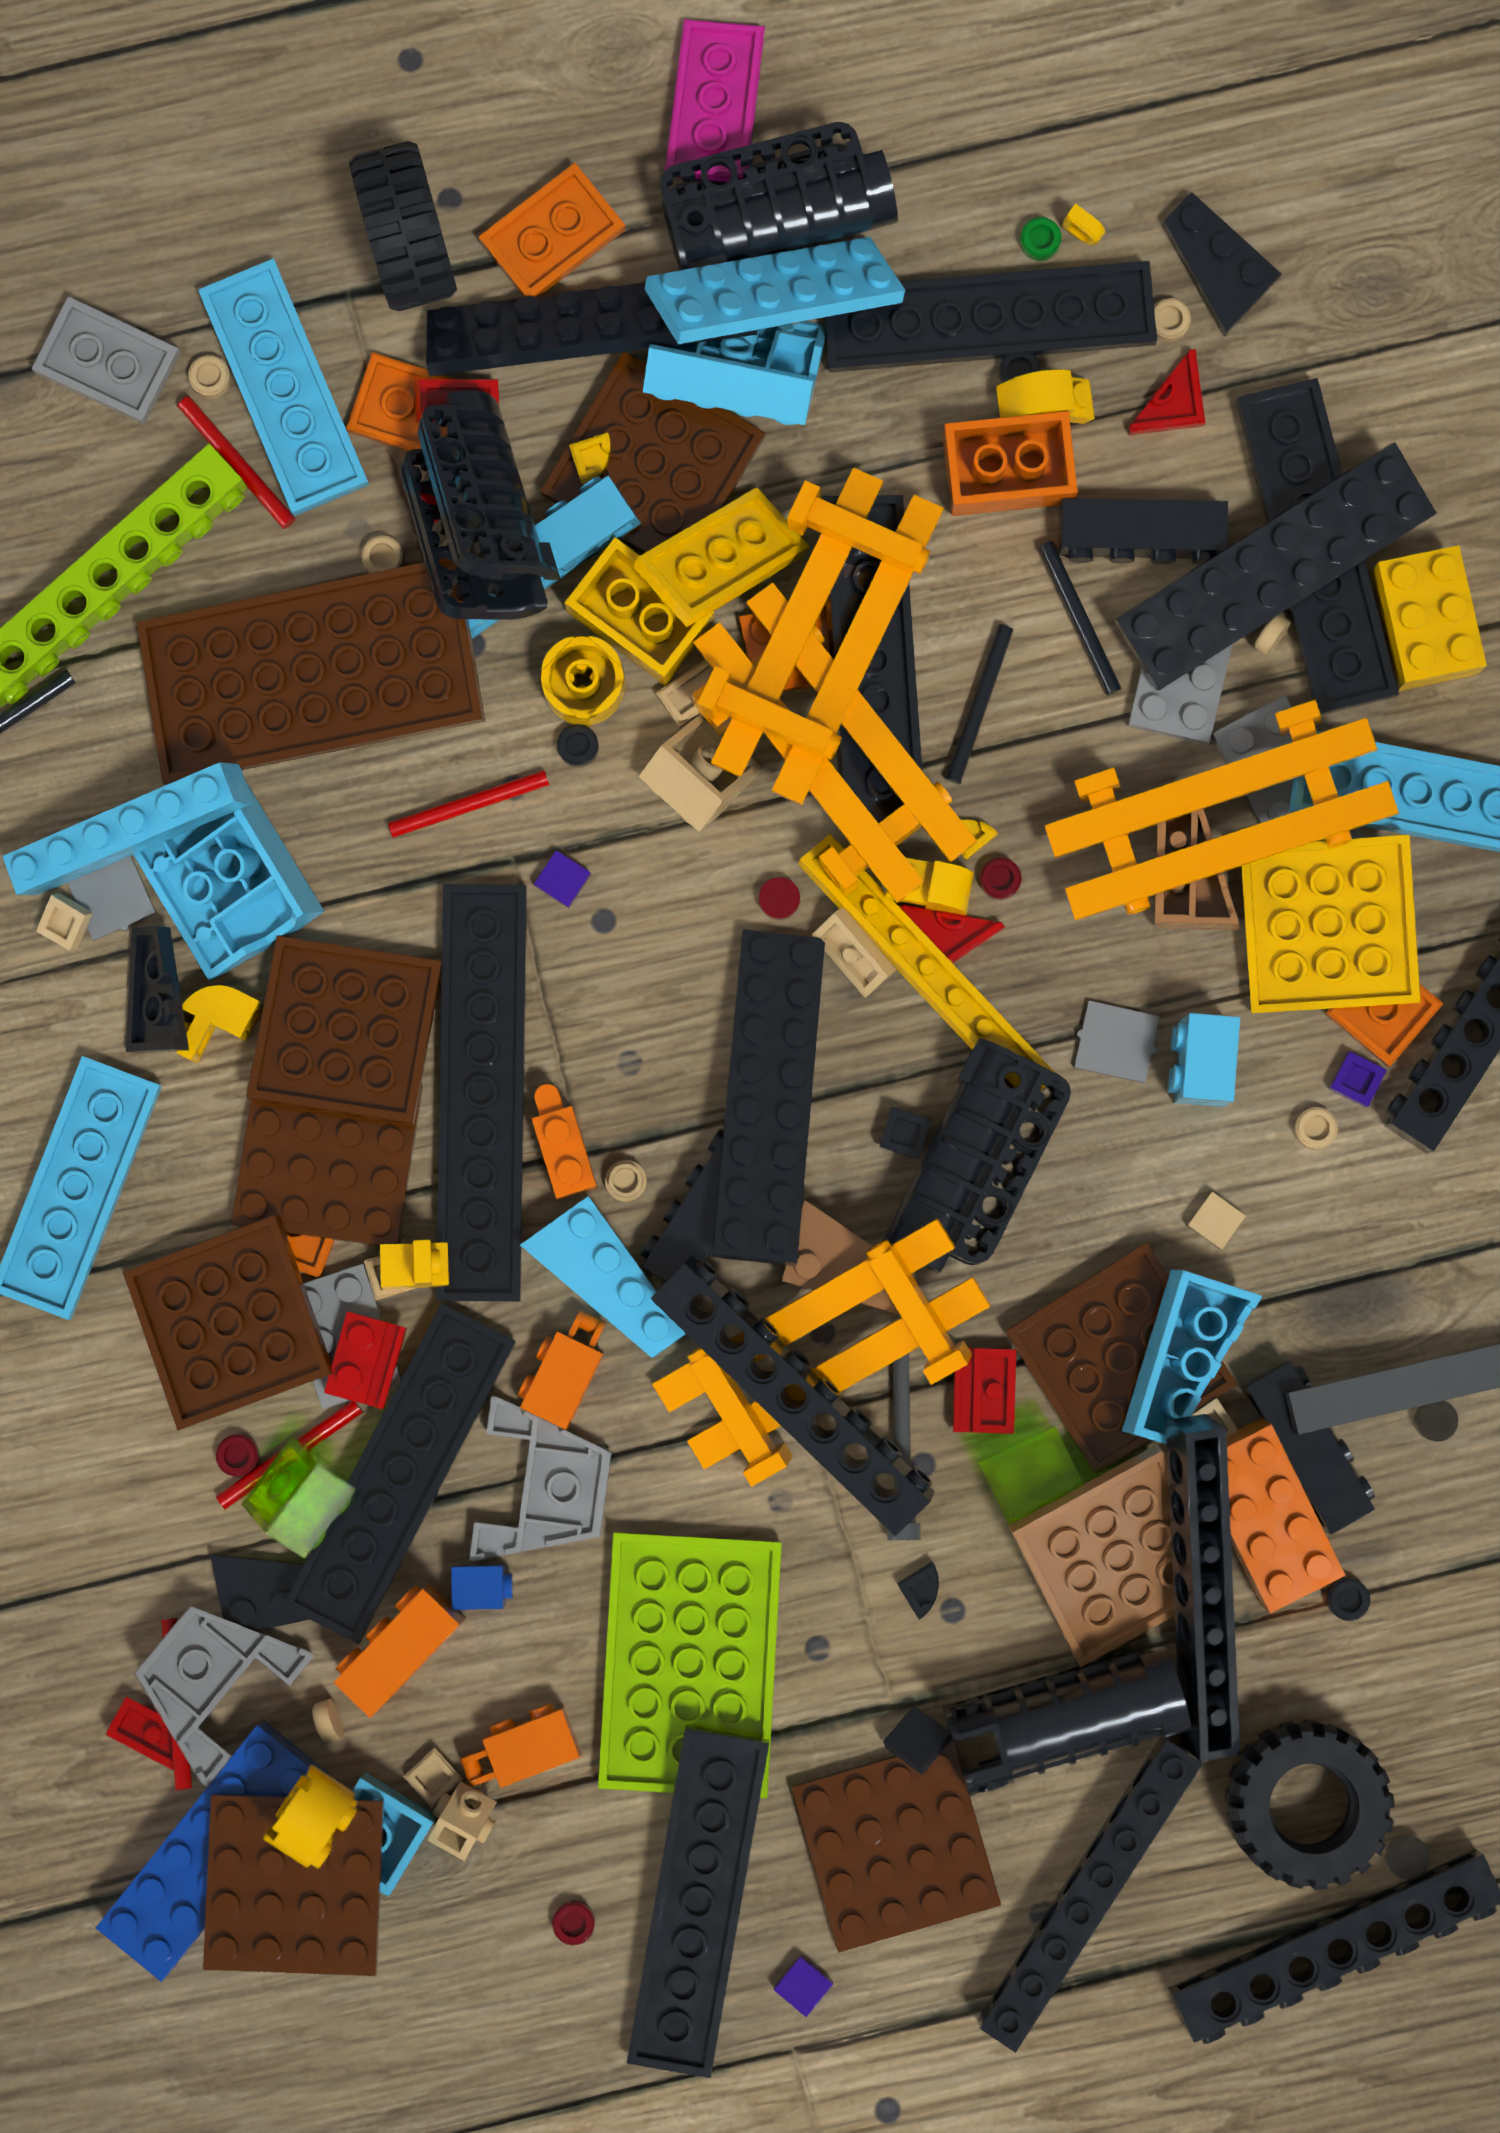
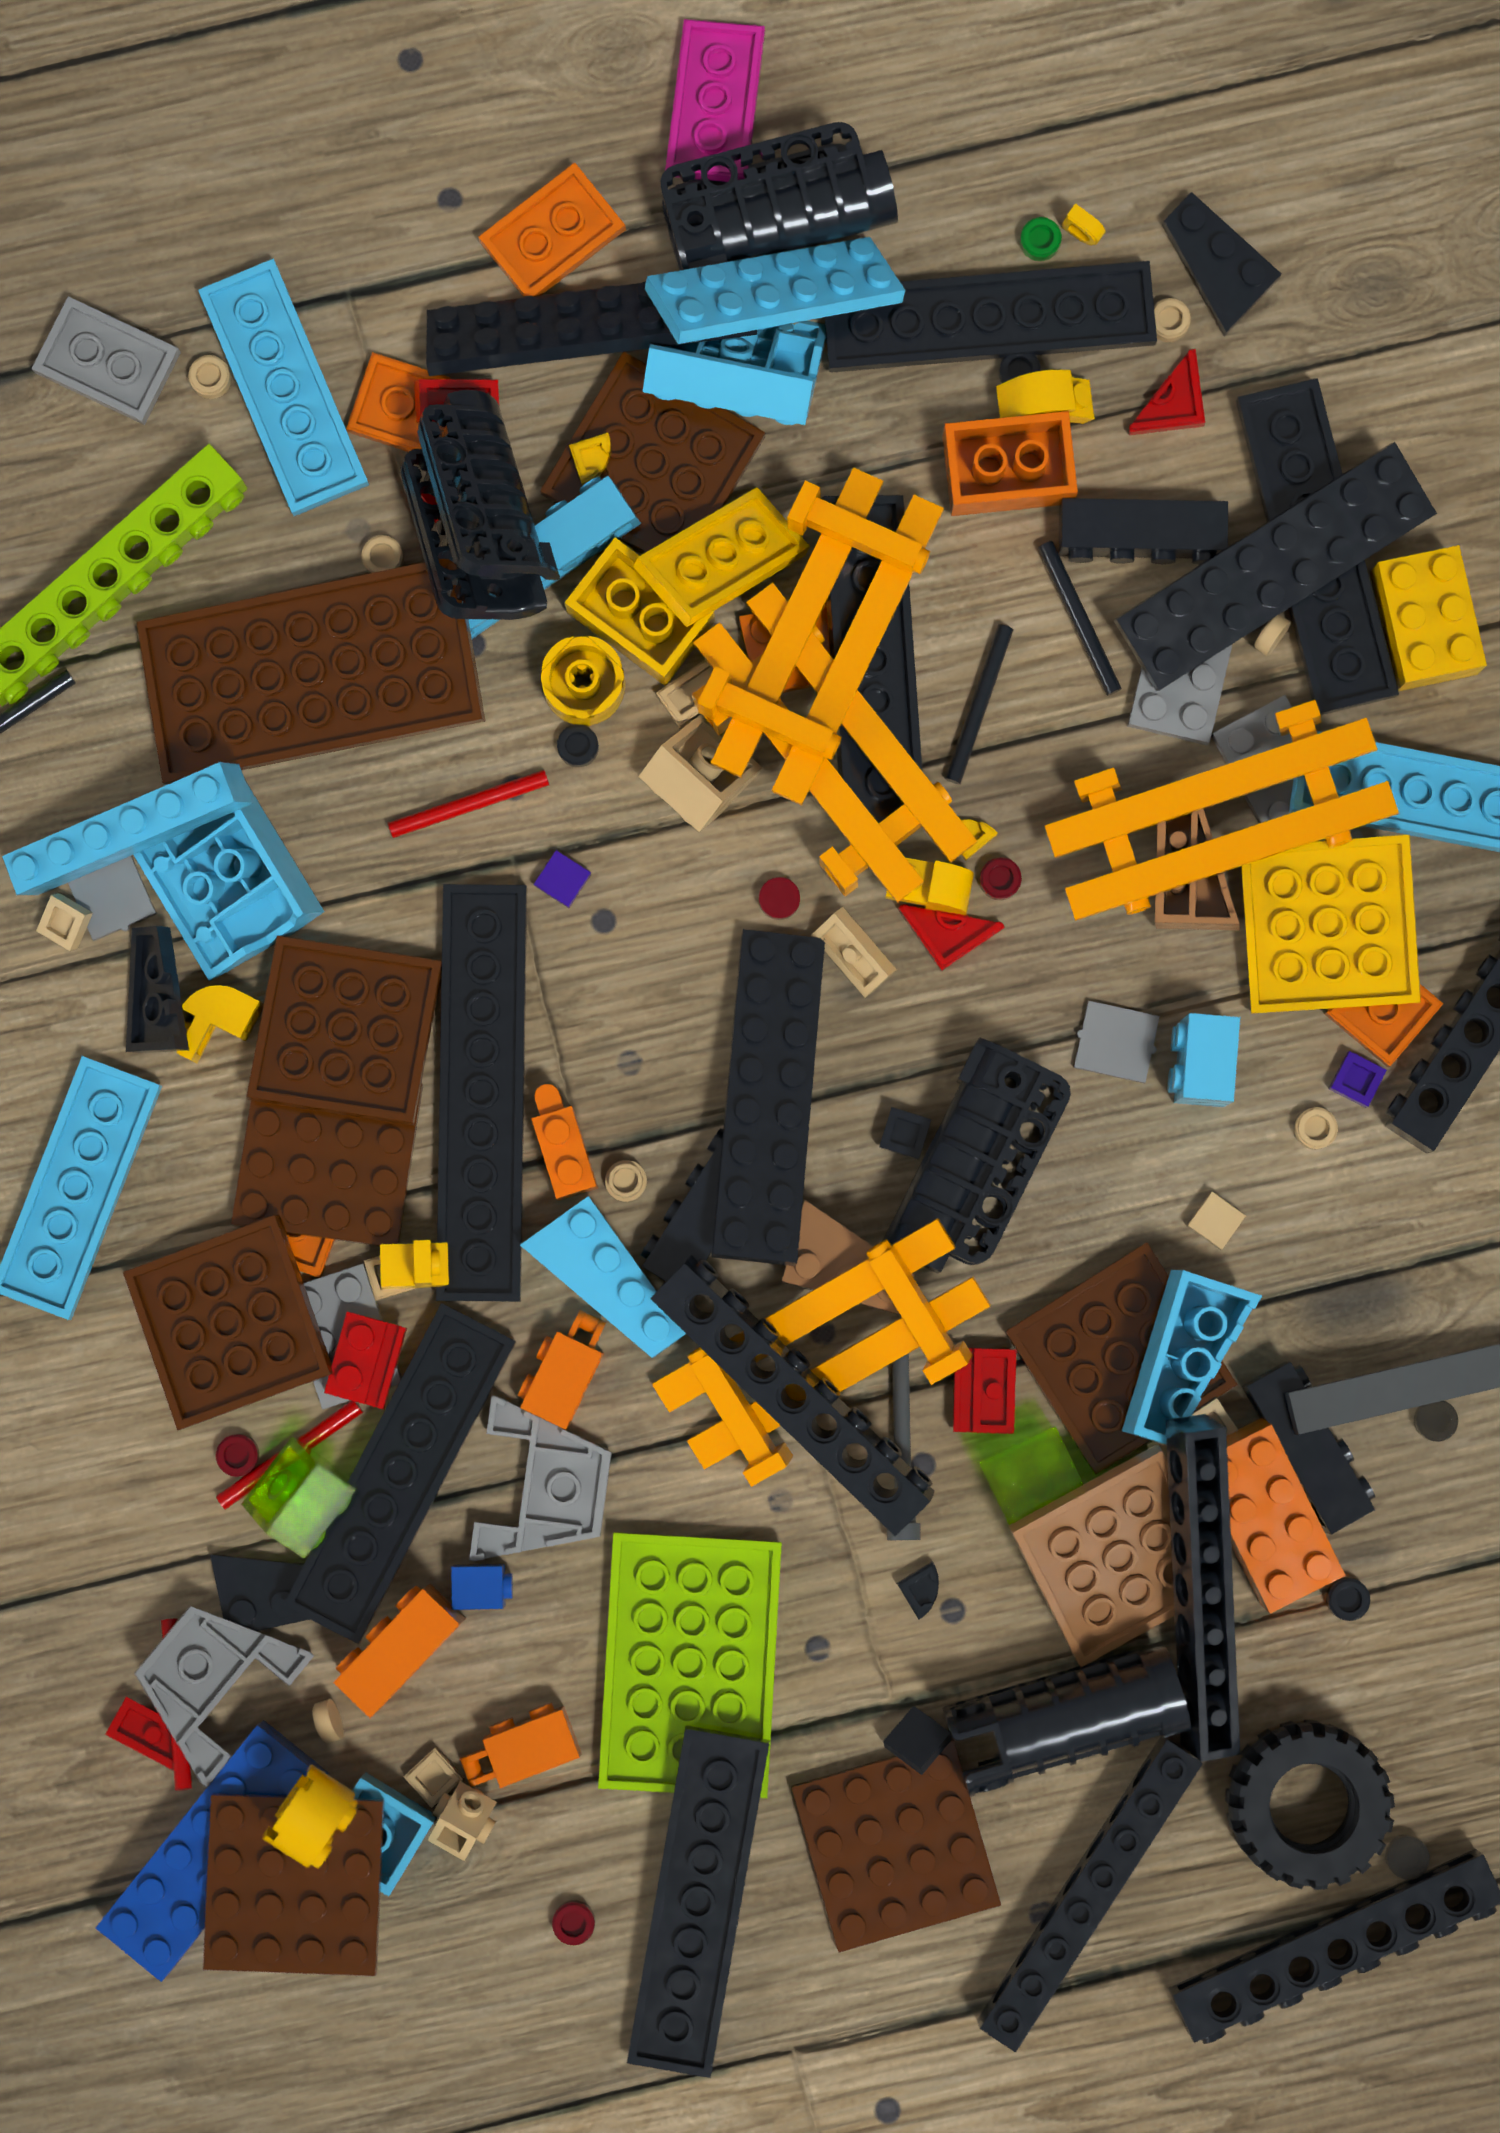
red bar [177,396,296,529] -> none
black tyre [349,141,457,311] -> none
dark purple tile [773,1955,833,2018] -> none
yellow plate [798,834,1056,1091] -> none

